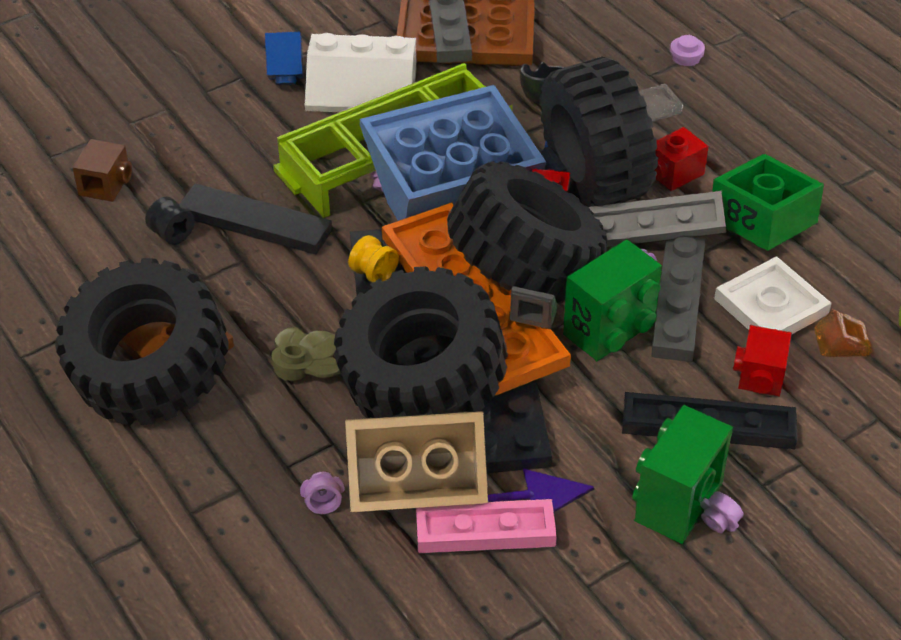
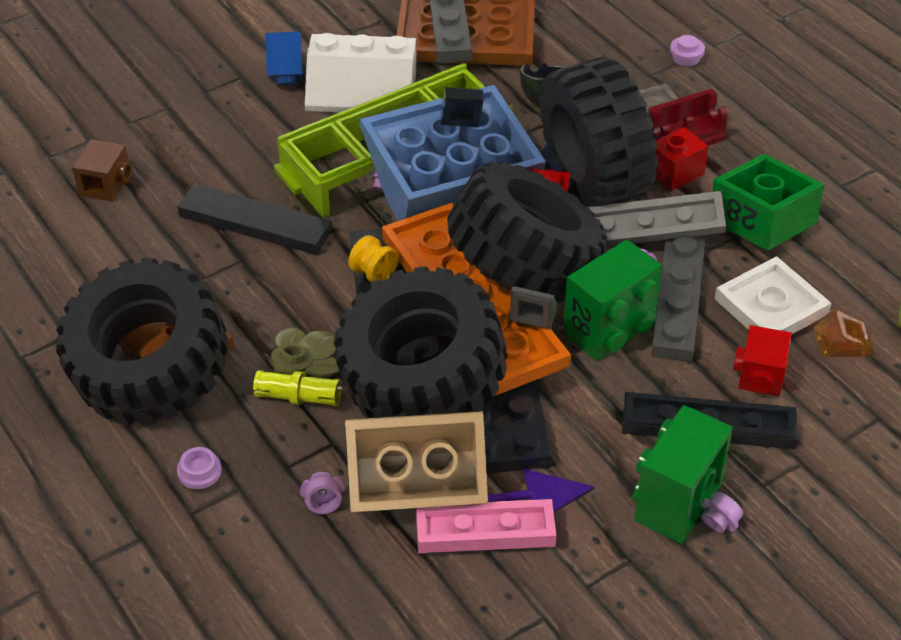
black wheel [145,196,195,245] -> none
none -> lavender plate [177,447,222,489]
none -> neon yellow pin [253,370,342,407]
none -> black plate [440,87,484,128]
none -> dark red hinge [648,89,727,146]

